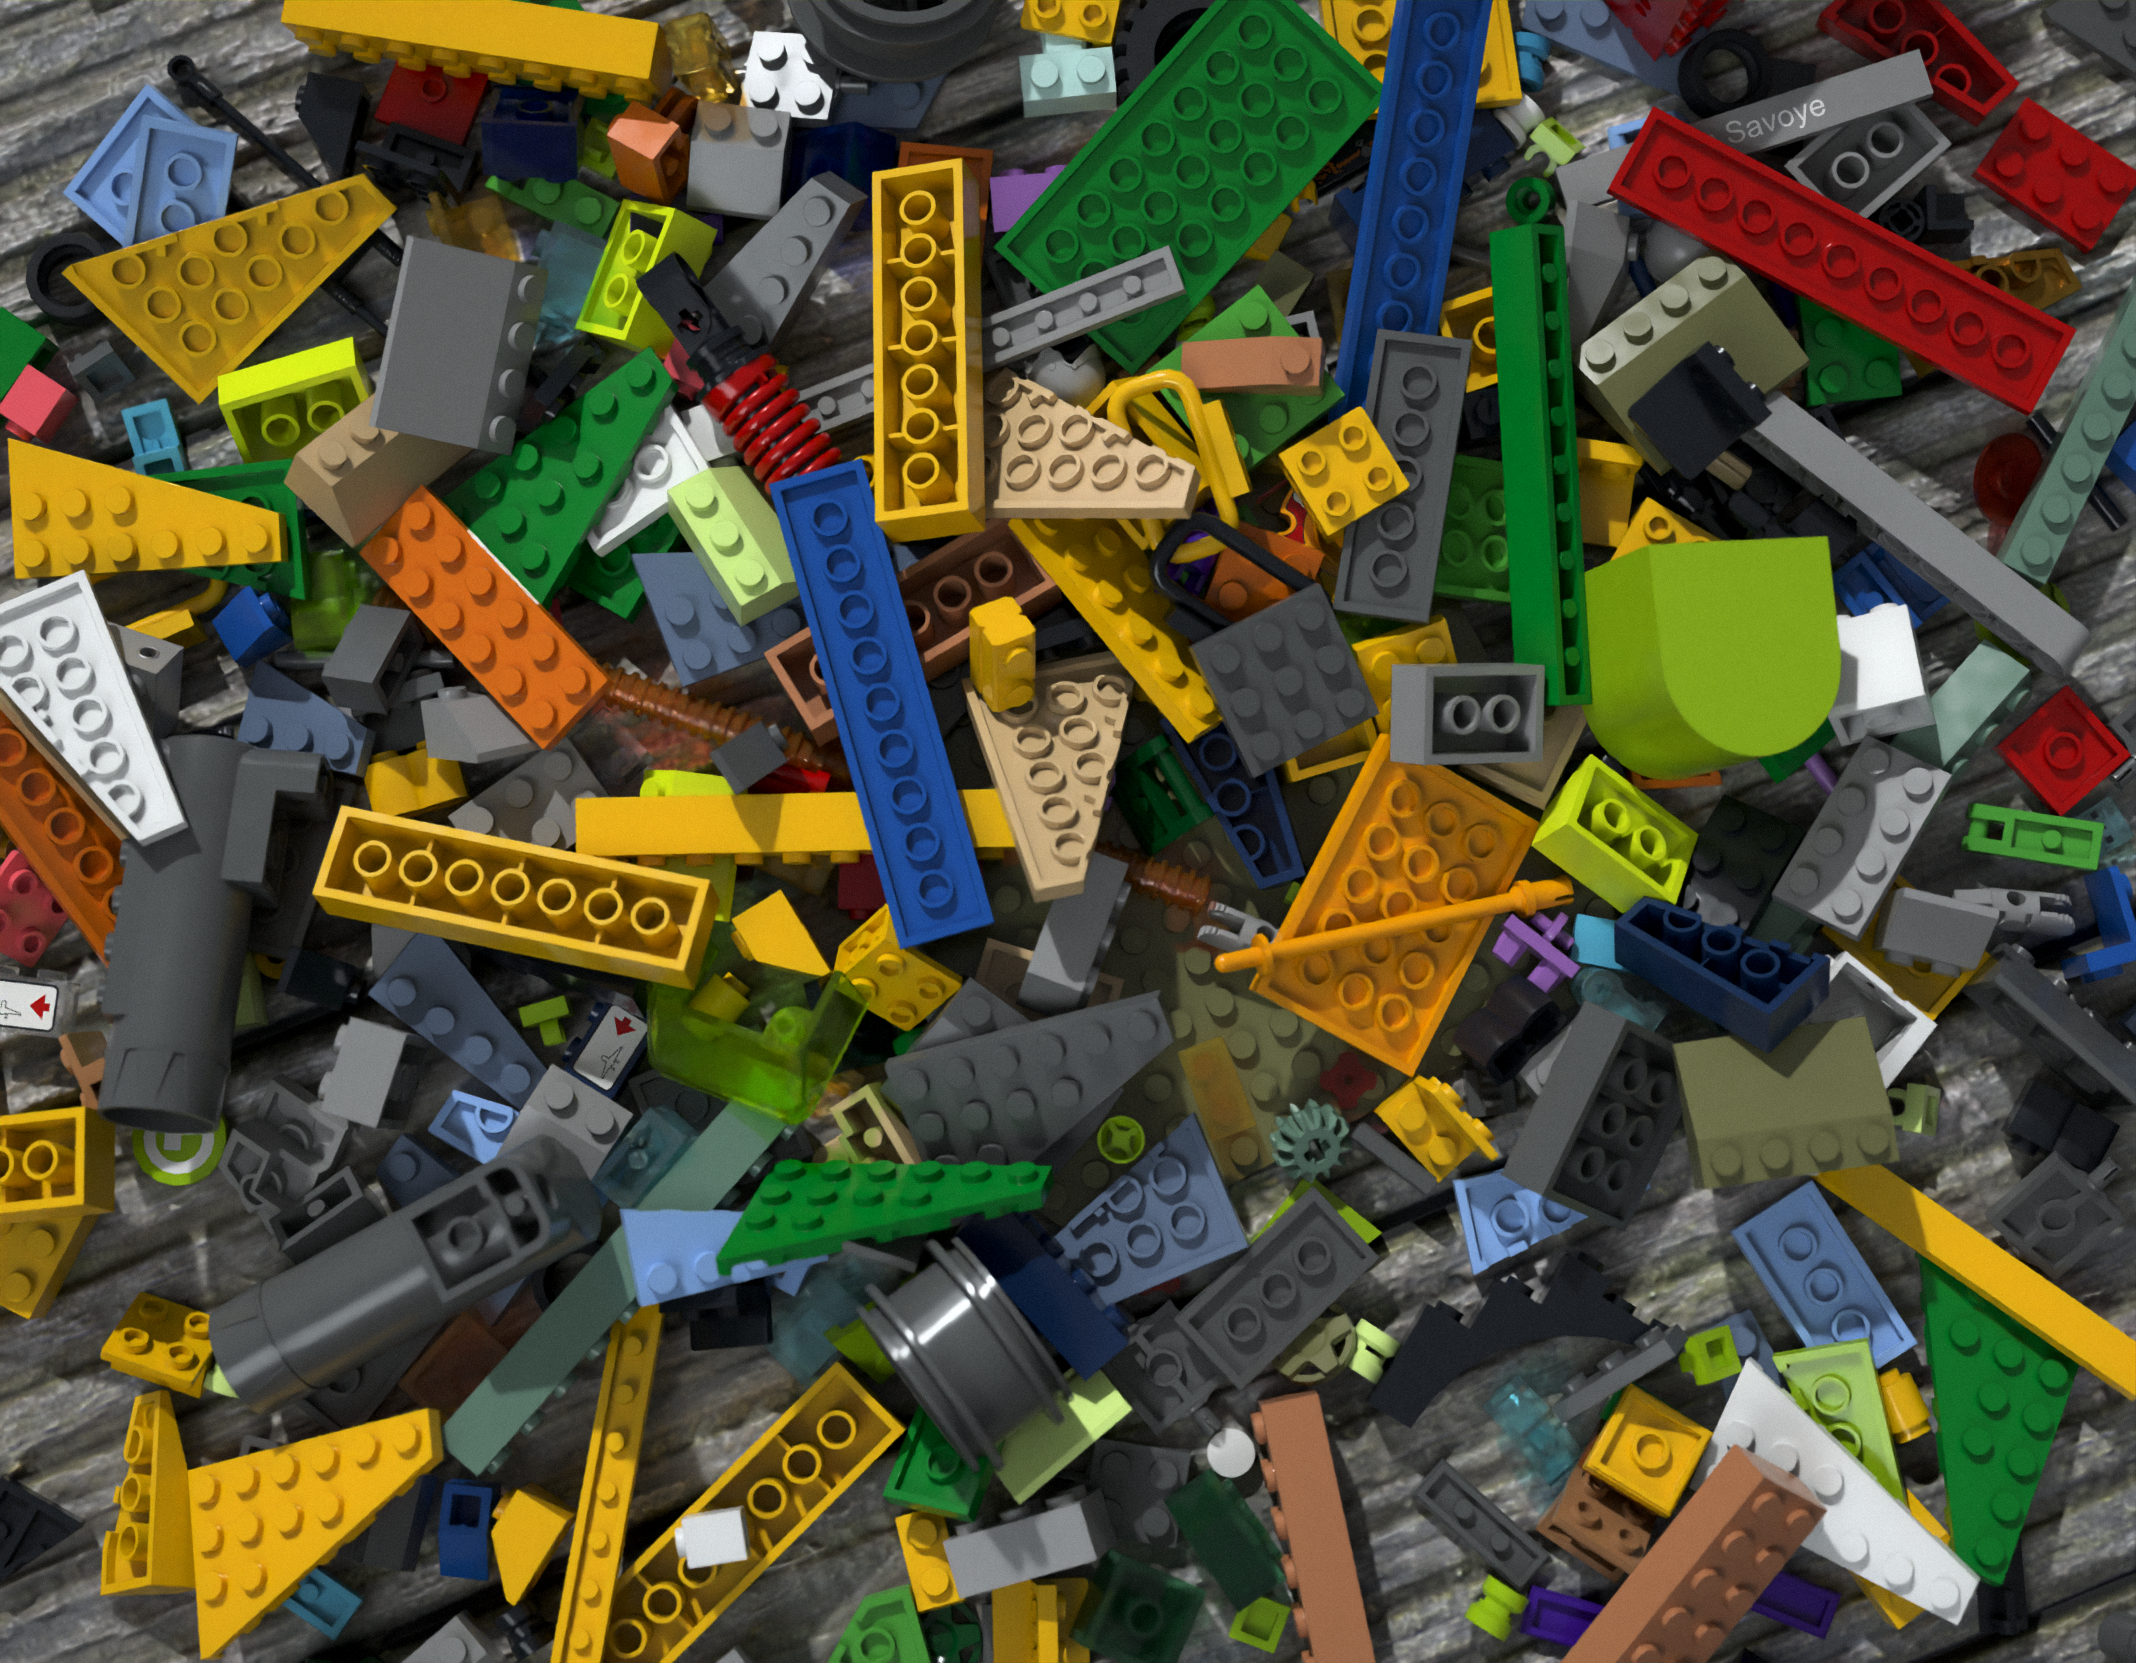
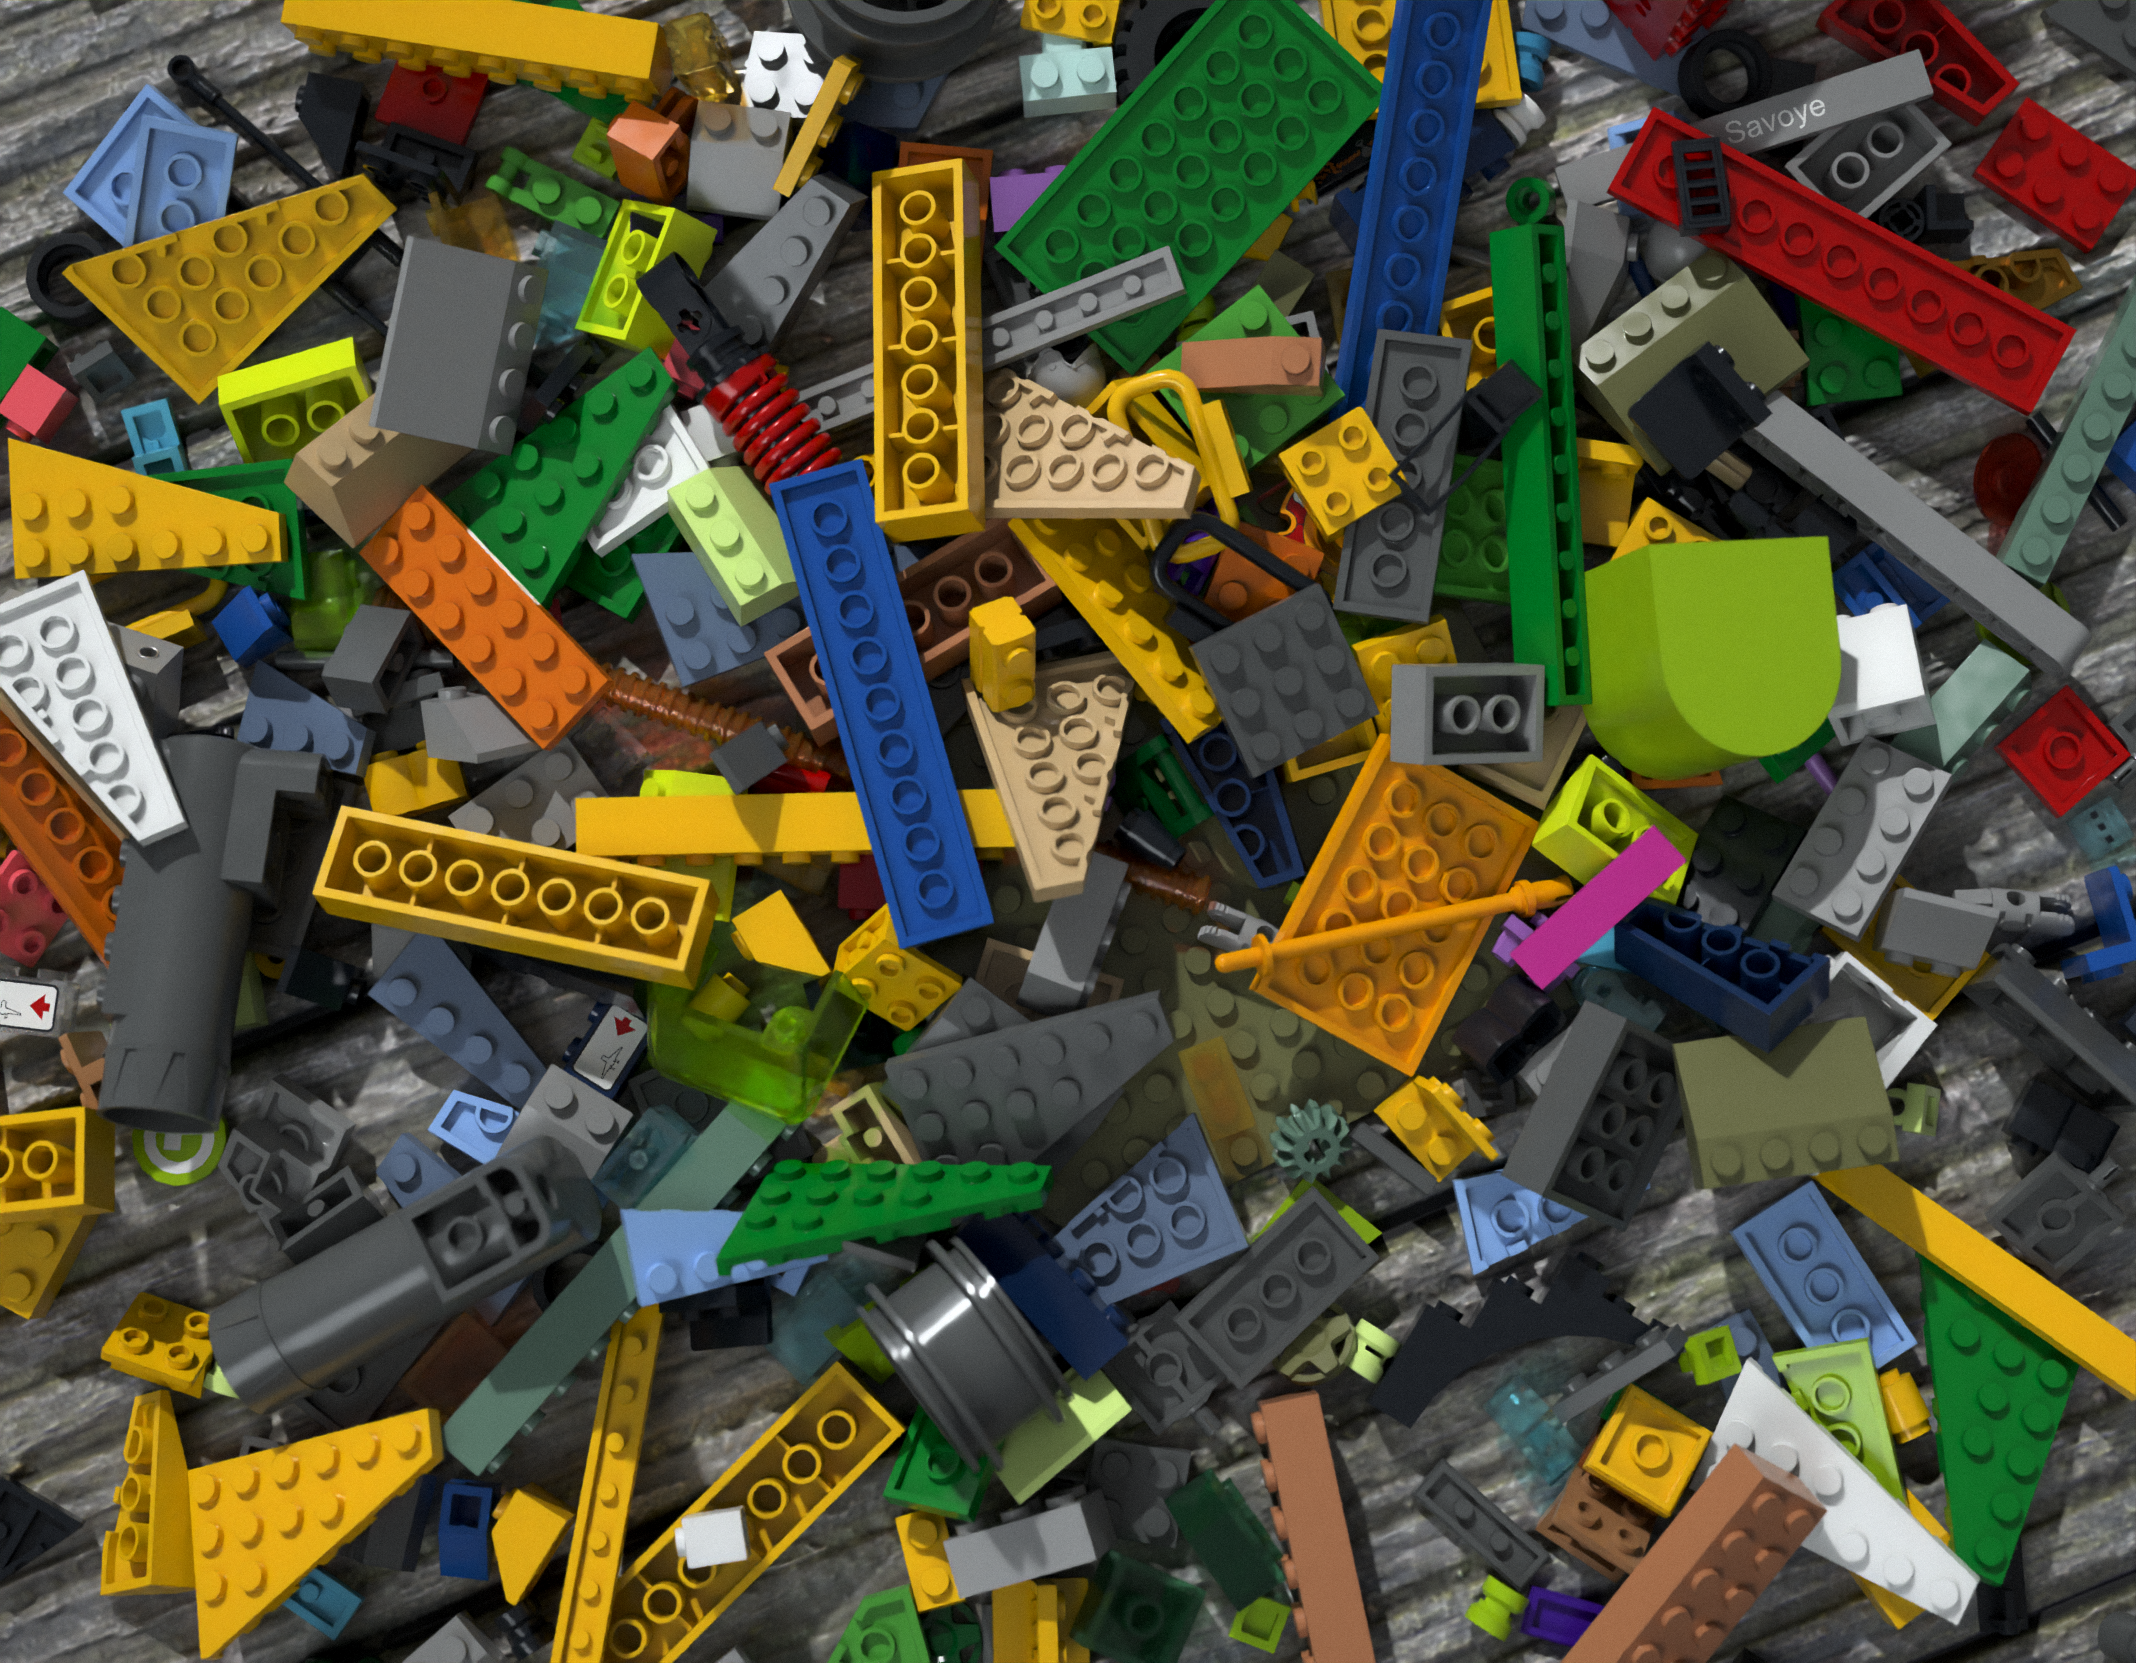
light grey brick [318,1017,432,1130] -> none
clear blue slope [481,85,587,183] -> none
lime tile [518,995,576,1047] -> none
lime wheel [1097,1116,1145,1163] -> none
white tile [1207,1428,1255,1478] -> none
clear red plate [1319,1052,1377,1109] -> none
lime tile [1524,117,1586,177] -> none
dark purple tile [1749,1570,1842,1640] -> none
bright green plate [1961,803,2104,872] -> none
none -> yellow plate [772,52,865,197]
none -> black cone [1114,806,1187,873]
none -> black piece [1388,358,1544,516]
none -> dark pink tile [1509,824,1687,990]
none -> black slope [1670,137,1732,237]

